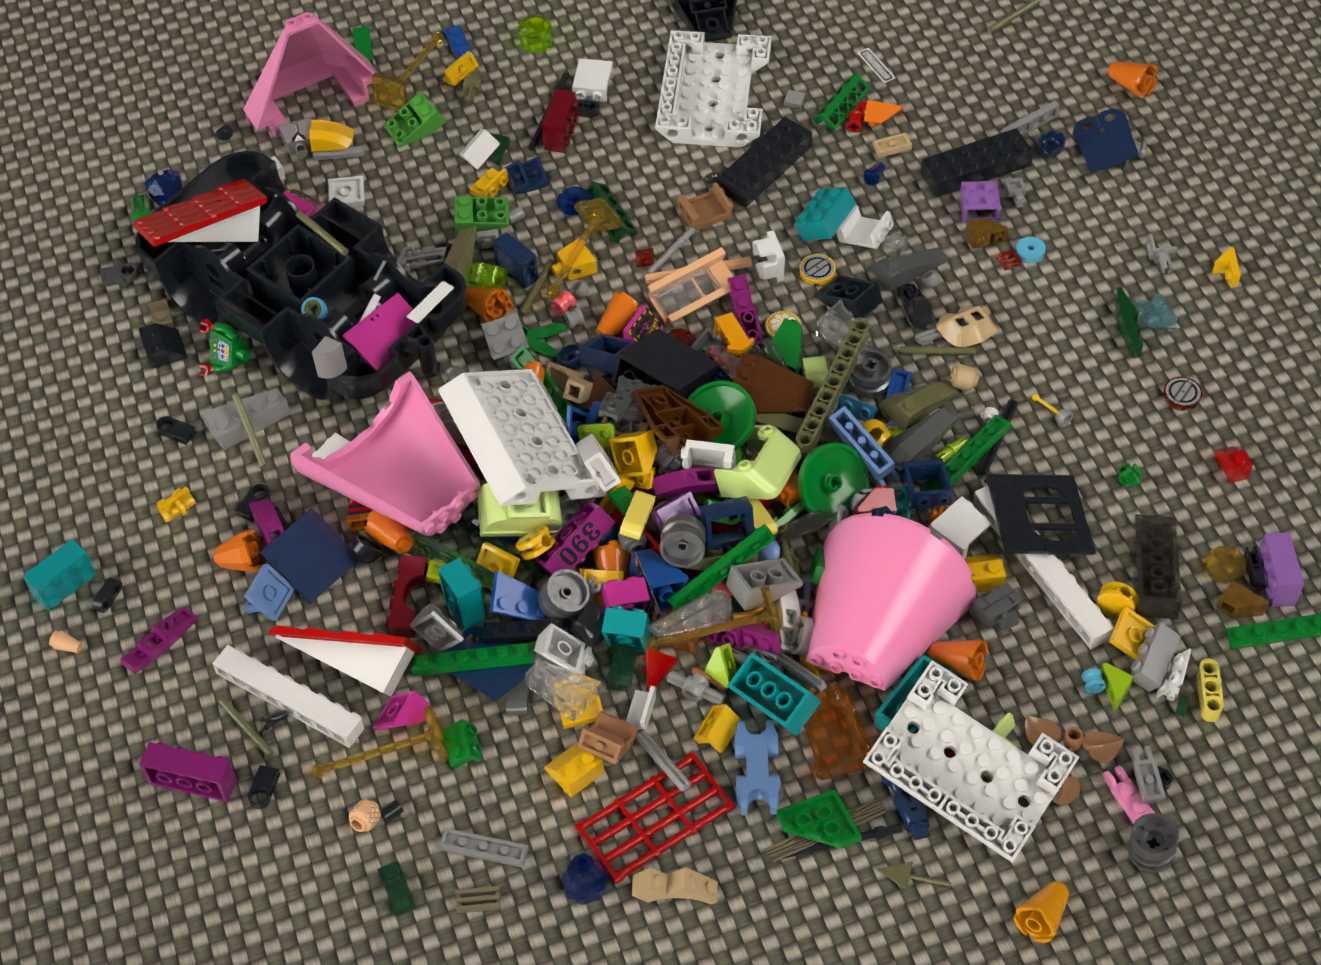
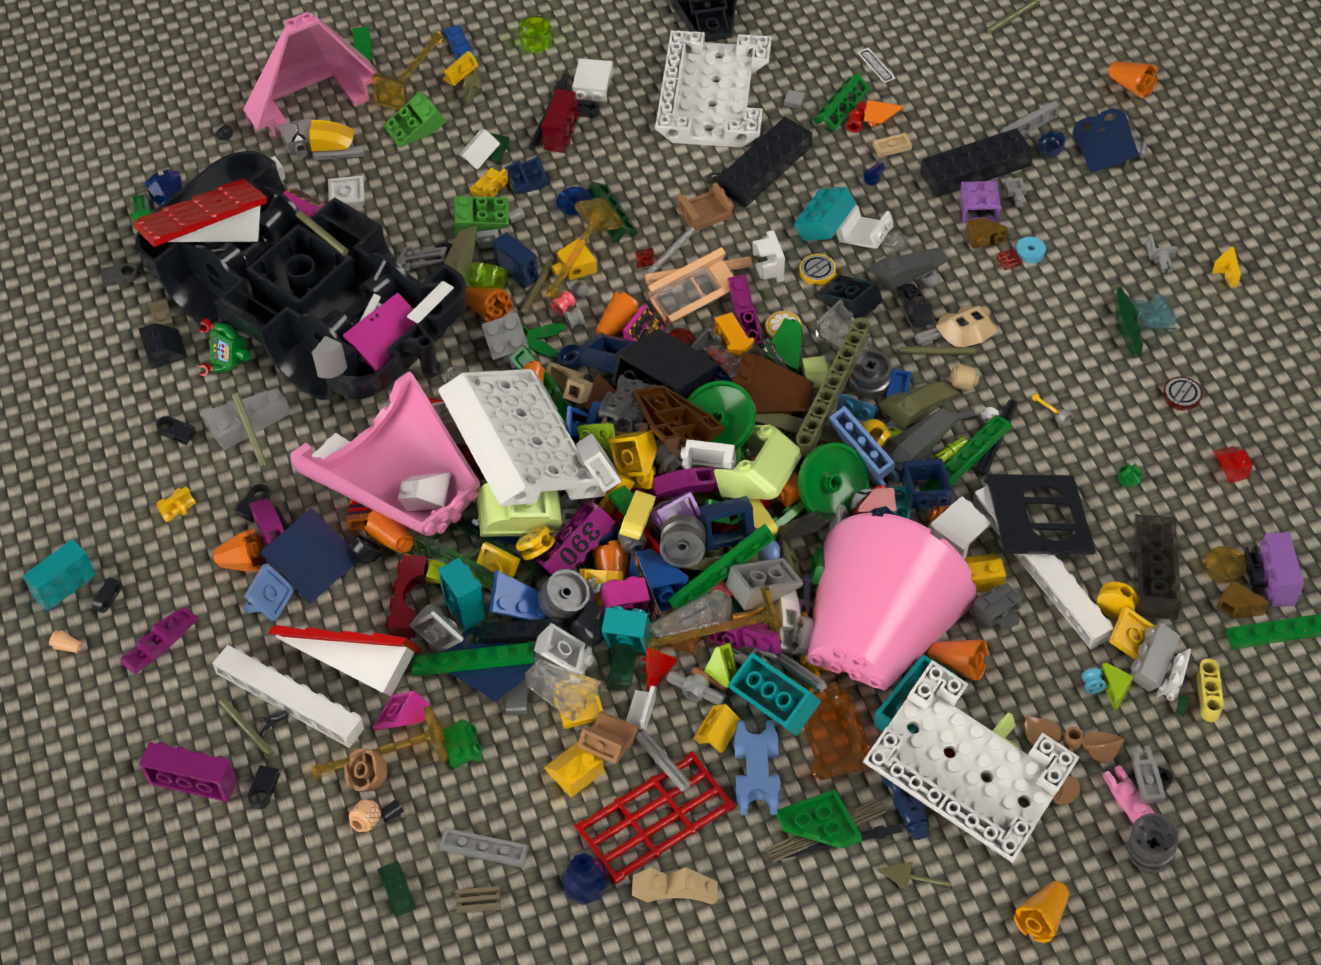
dark azure piece [301,297,328,319] -> none
none -> medium nougat cylinder [344,748,388,792]
none -> white slope [398,472,451,511]

